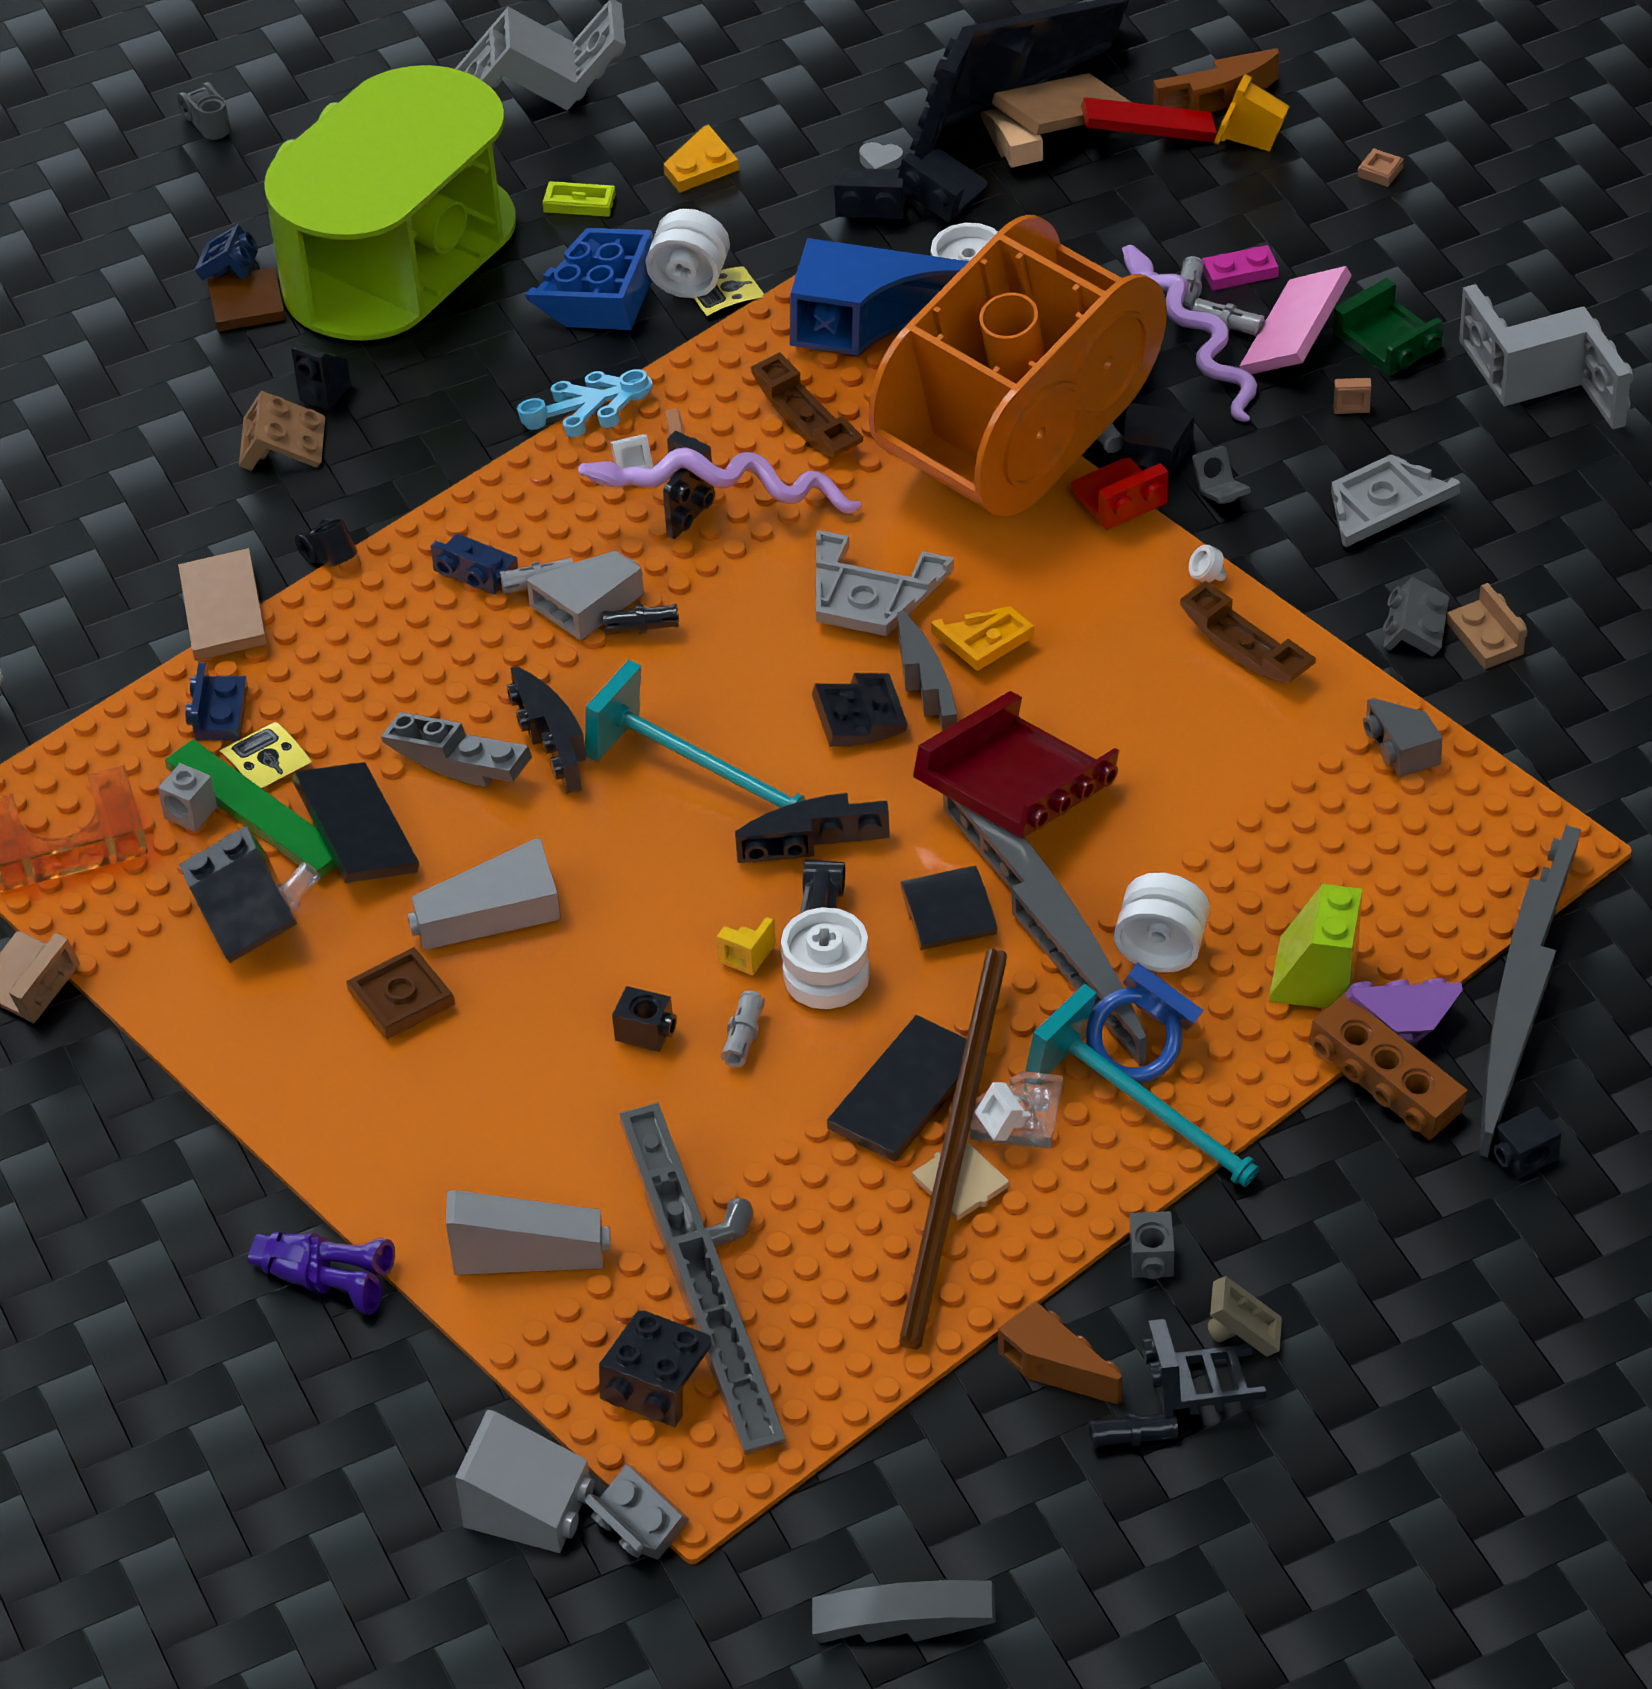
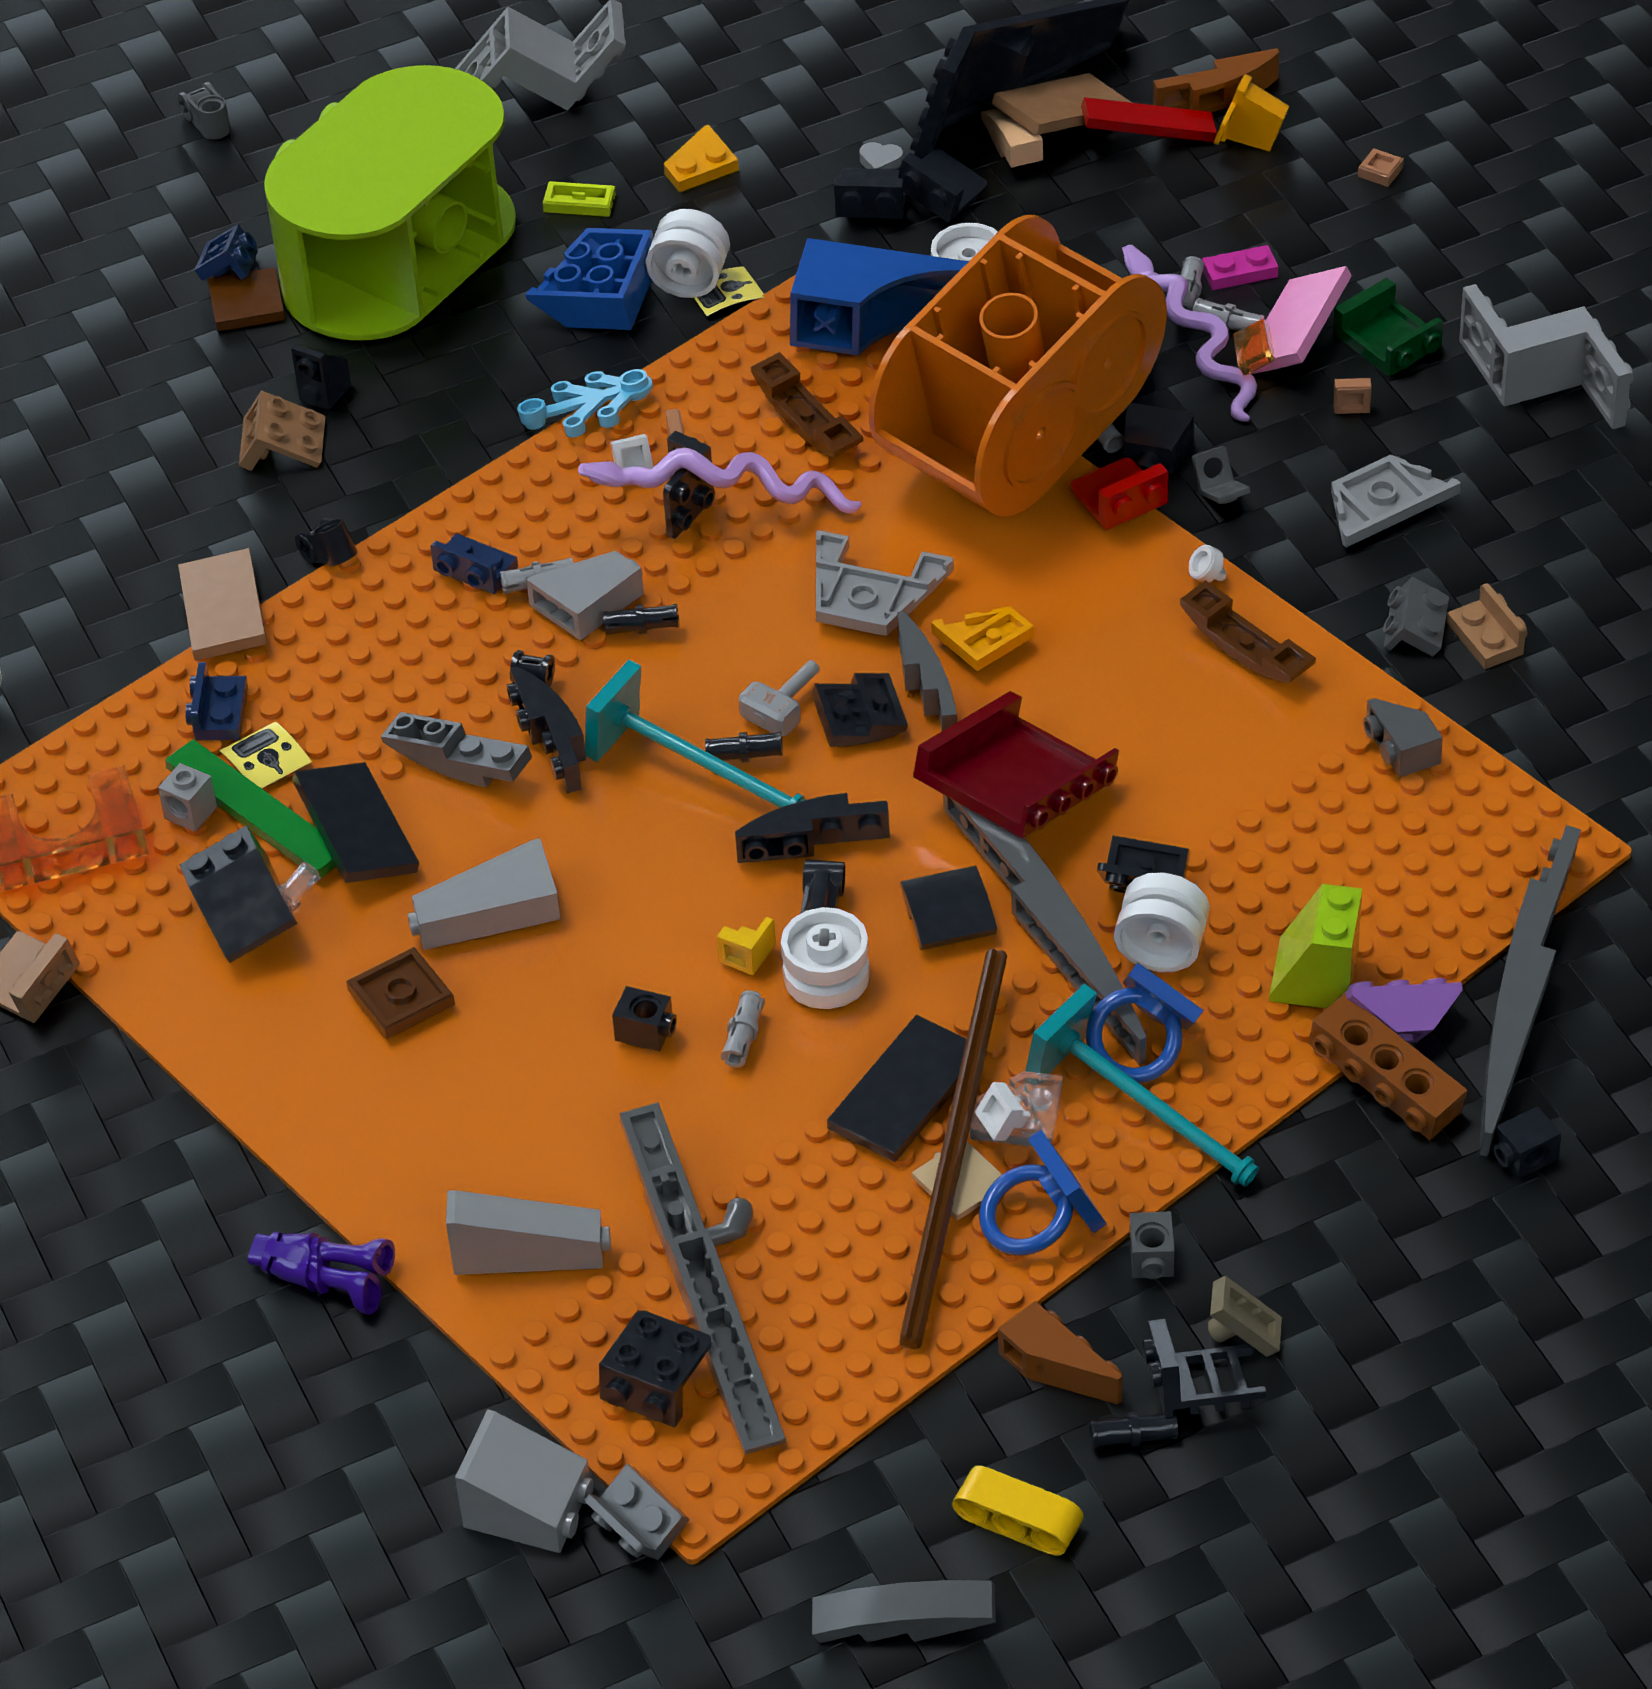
none -> black bush [510,650,555,687]
none -> black pin [705,731,783,763]
none -> light grey piece [738,660,820,736]
none -> yellow beam [952,1466,1084,1556]
none -> blue tile [979,1130,1107,1256]
none -> black bracket [1097,835,1190,893]
none -> clear orange tile [1233,318,1275,375]

